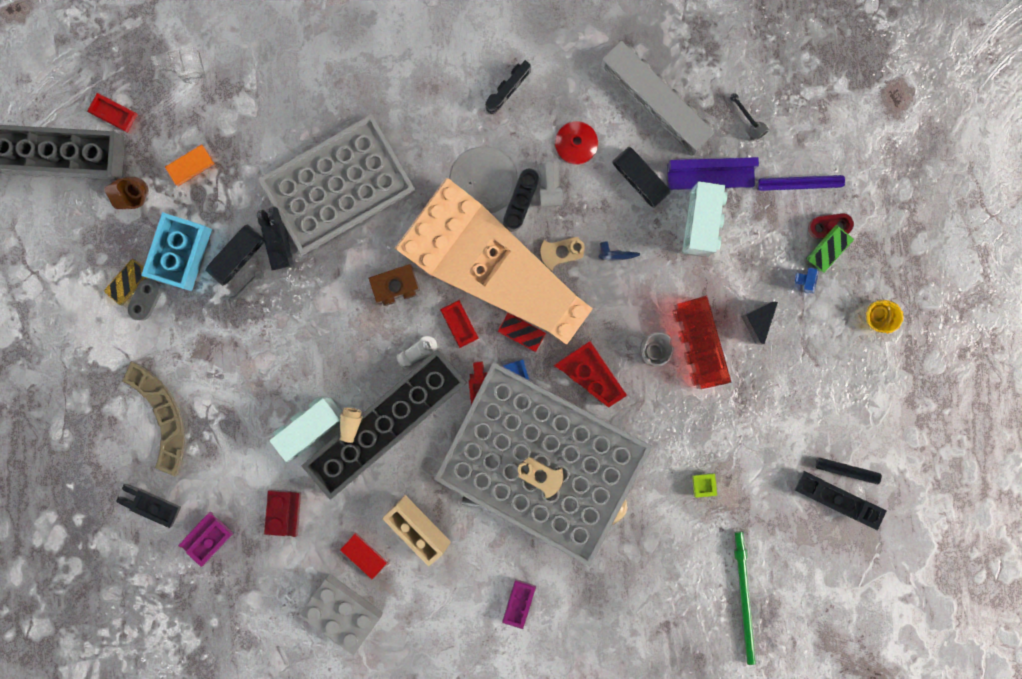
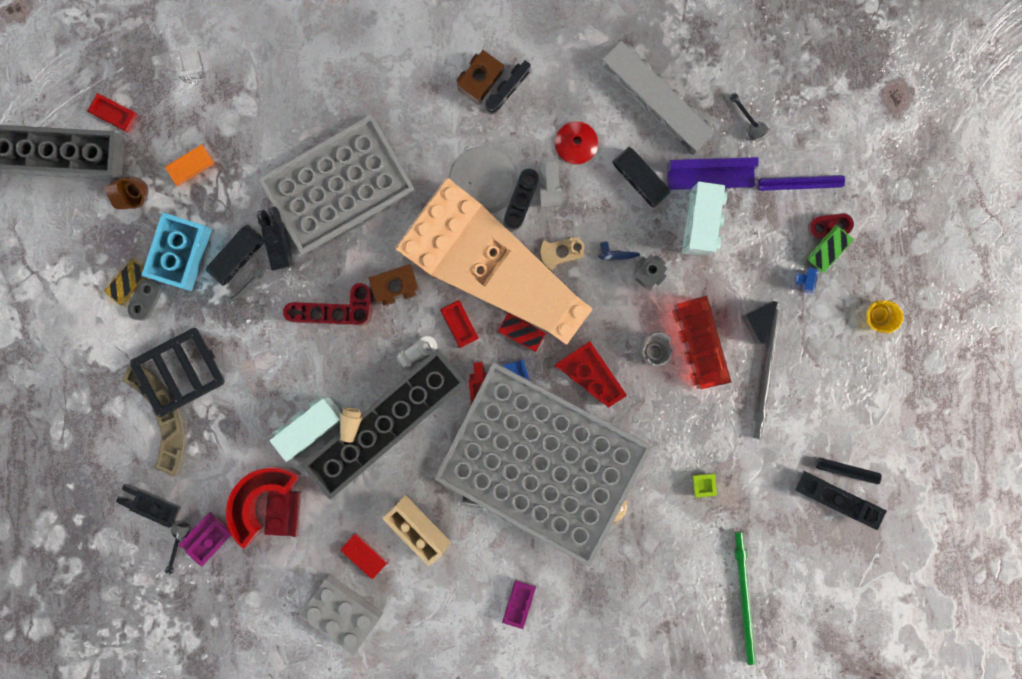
tan piece [518,457,563,498] -> none
none -> black bar [129,328,225,417]
none -> hinge [165,521,191,575]
none -> red brick [226,465,303,549]
none -> dark red beam [283,283,373,326]
none -> reddish brown brick [456,50,504,105]
none -> dark grey brick [631,255,668,290]
none -> dark grey bar [753,309,781,439]

